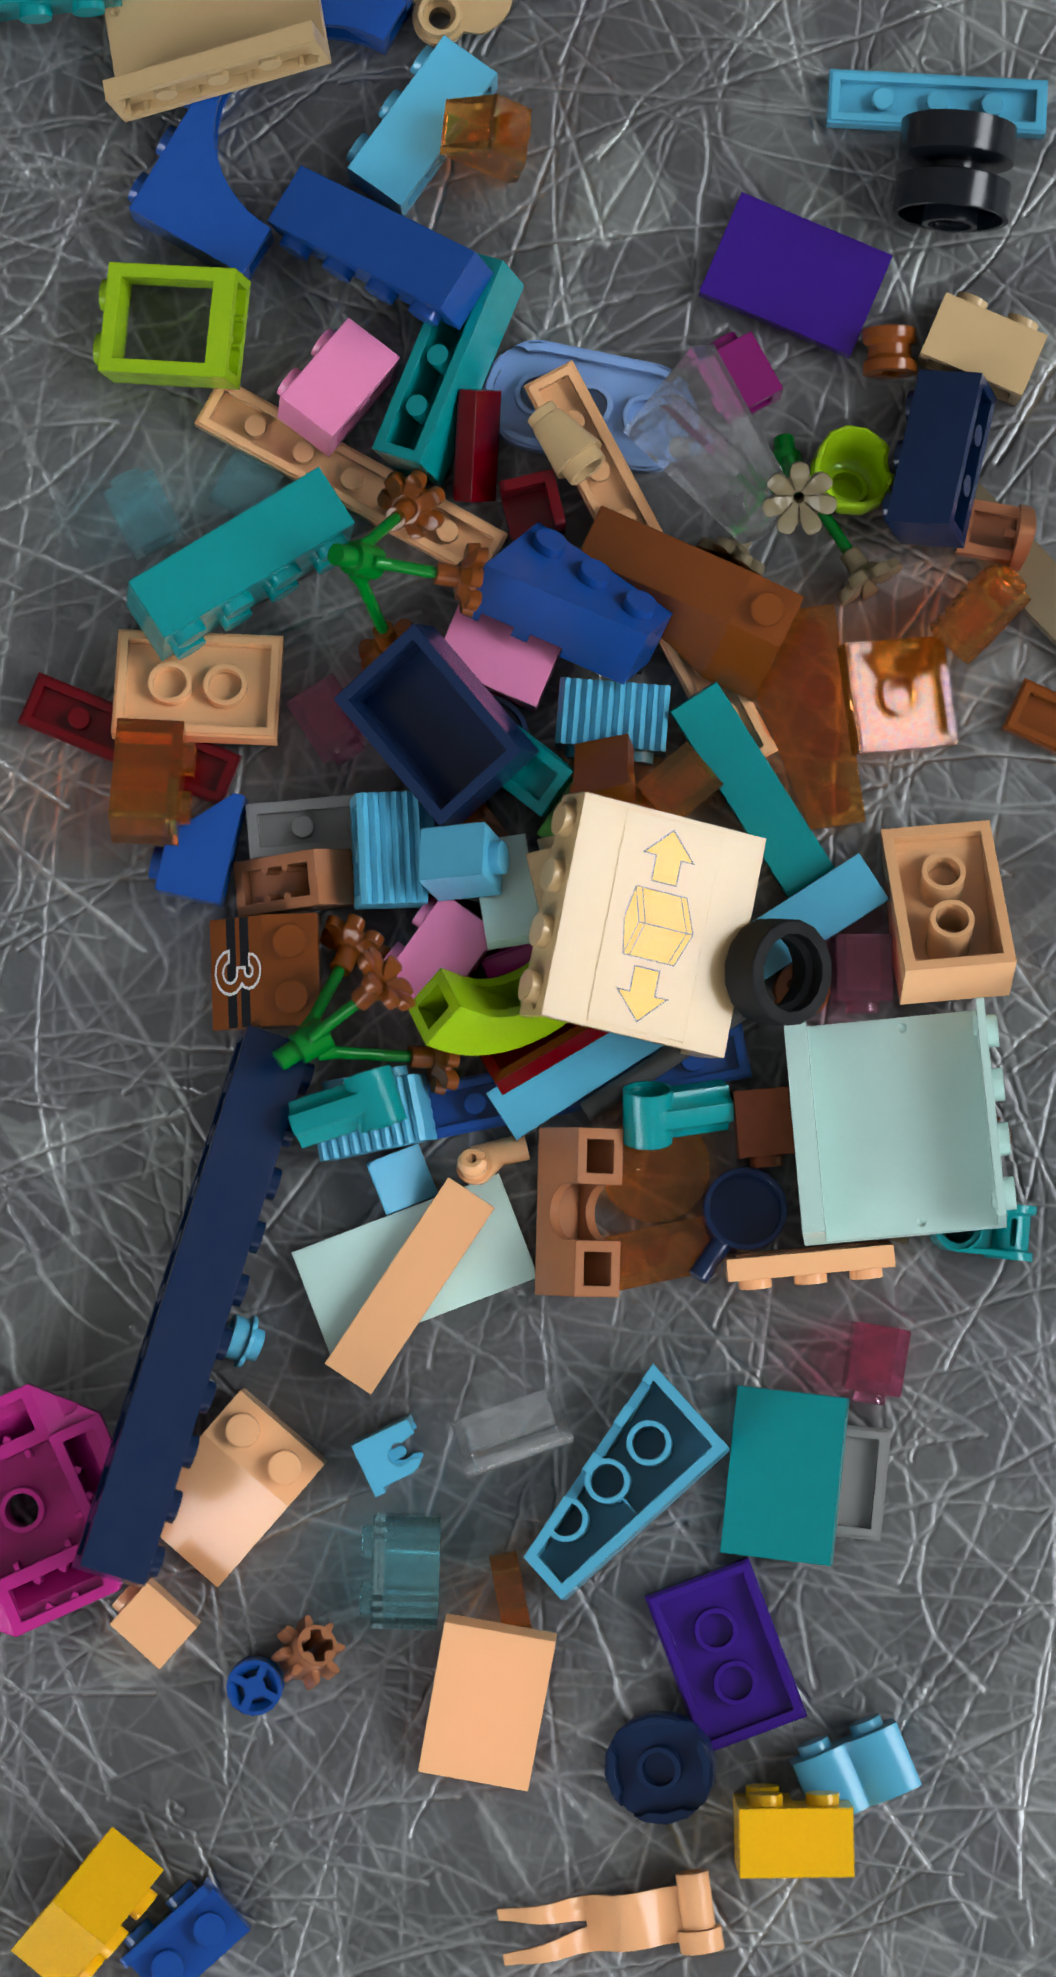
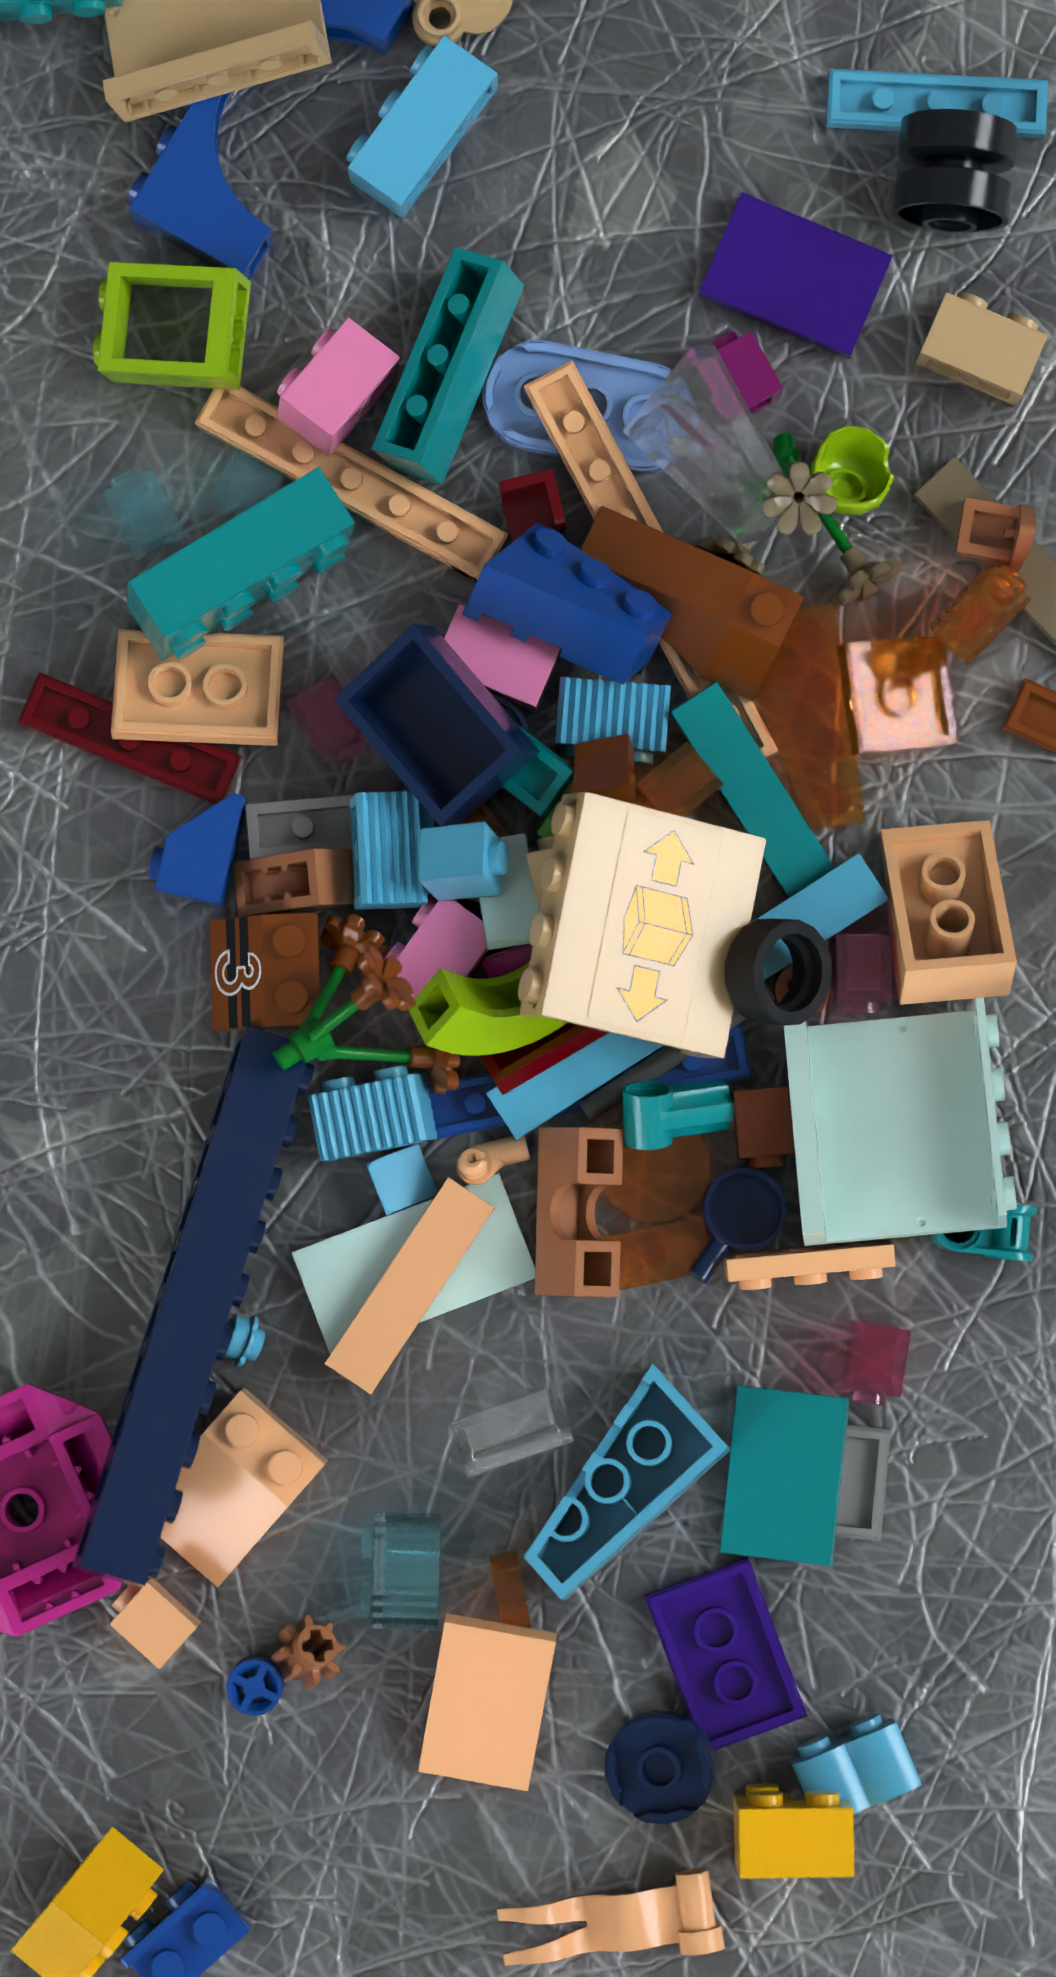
clear orange brick [108,718,196,846] -> none
blue brick [267,165,494,330] -> none
teal piece [288,1065,408,1148] -> none
dark orange plant [328,469,489,671] -> none
medium azure hinge [351,1413,424,1497] -> none
clear orange slope [440,94,532,183] -> none
dark red tile [453,389,501,502] -> none
tan cone [527,401,606,486] -> none
dark orange wheel [862,324,917,379] -> none
dark blue brick [883,370,997,548] -> none

